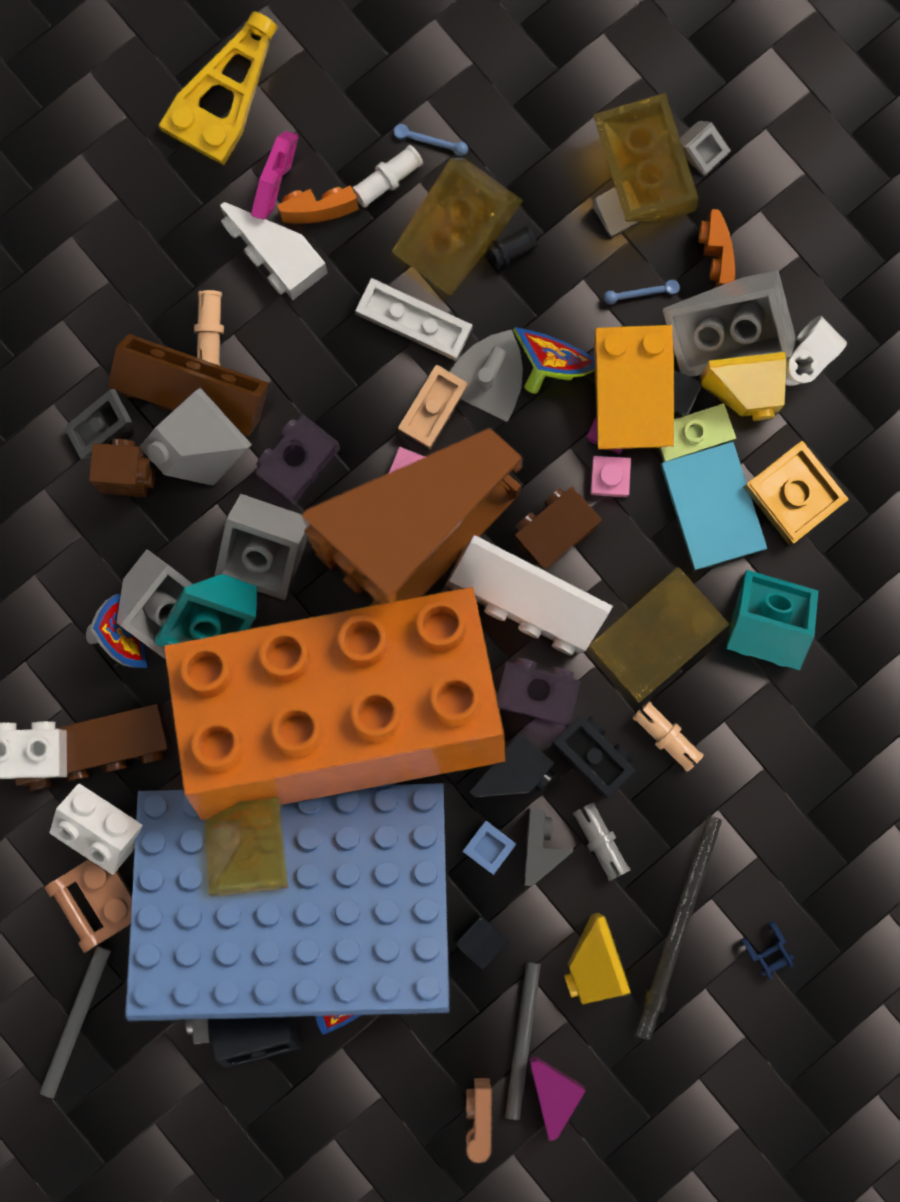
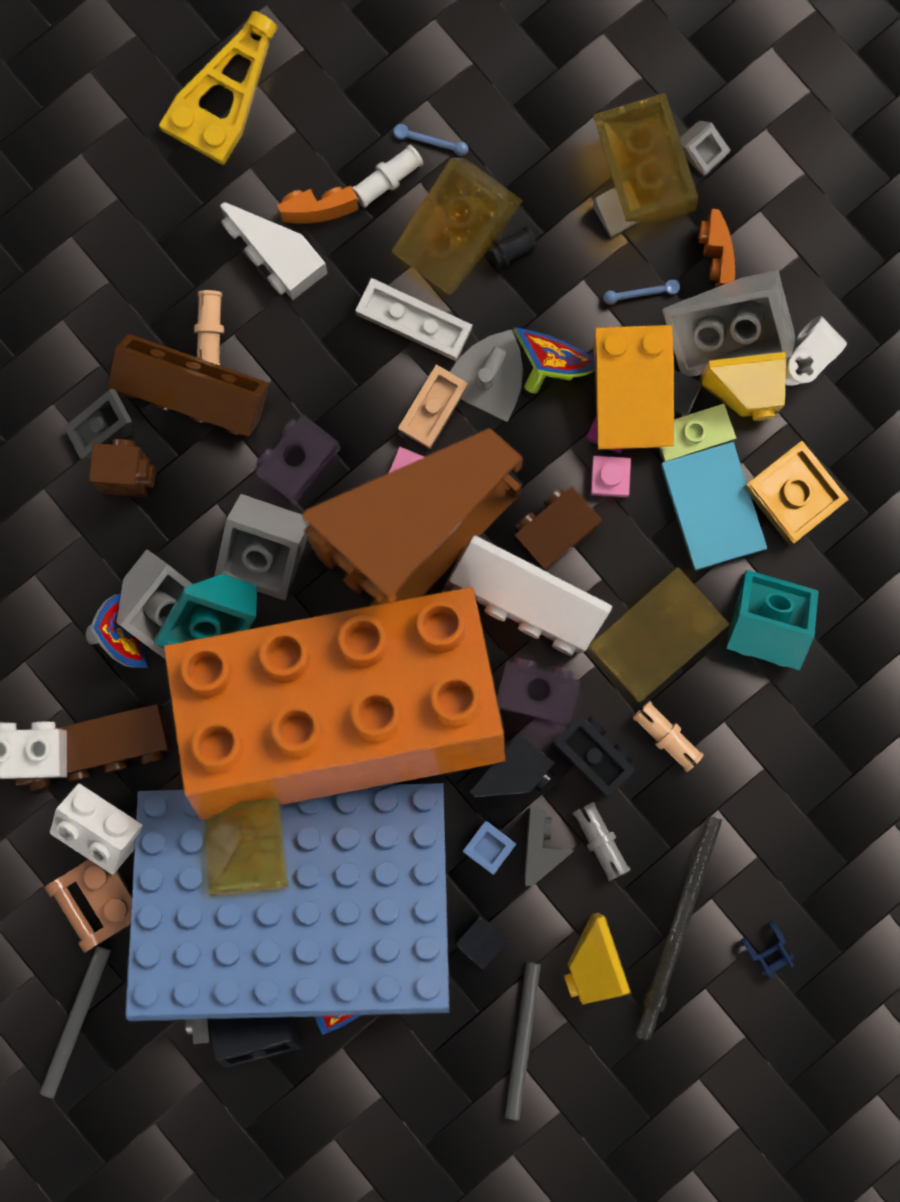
light grey slope [139,388,252,486] -> none
dark pink tile [251,131,298,219] -> none
nougat plate [466,1078,491,1163] -> none
magenta slope [529,1056,586,1141] -> none

